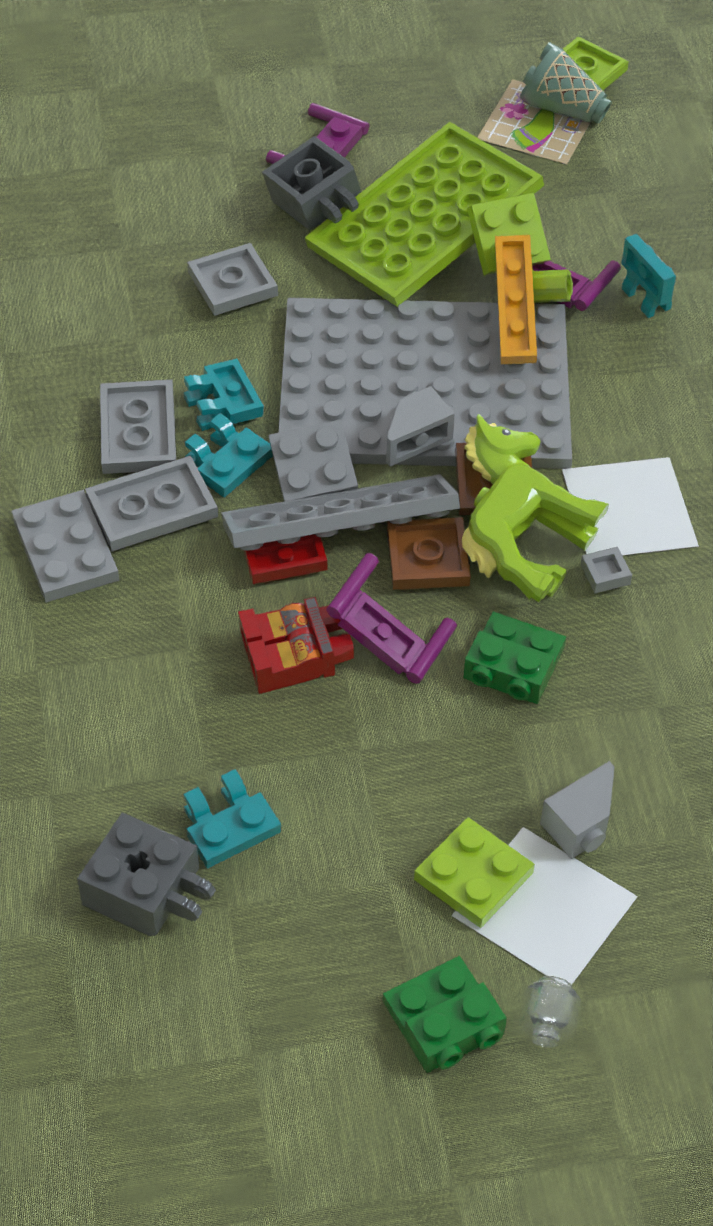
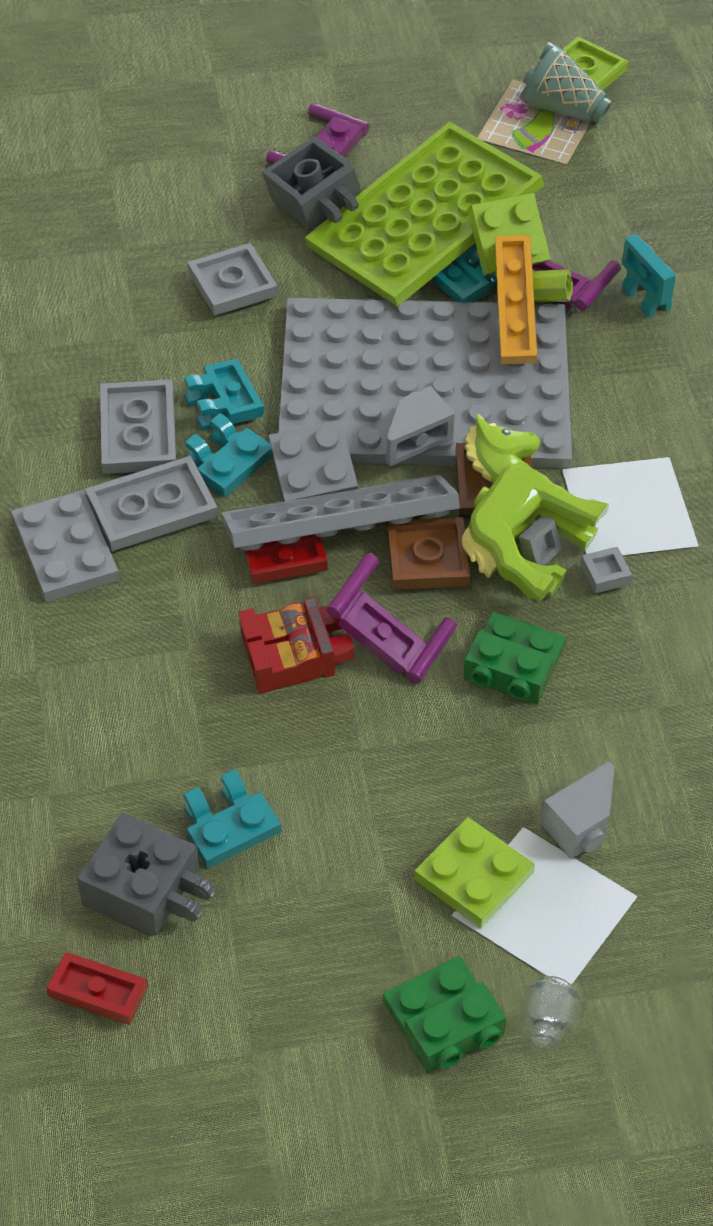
none -> red plate [46,951,148,1025]
none -> teal plate [431,243,497,304]
none -> light grey plate [519,515,562,565]

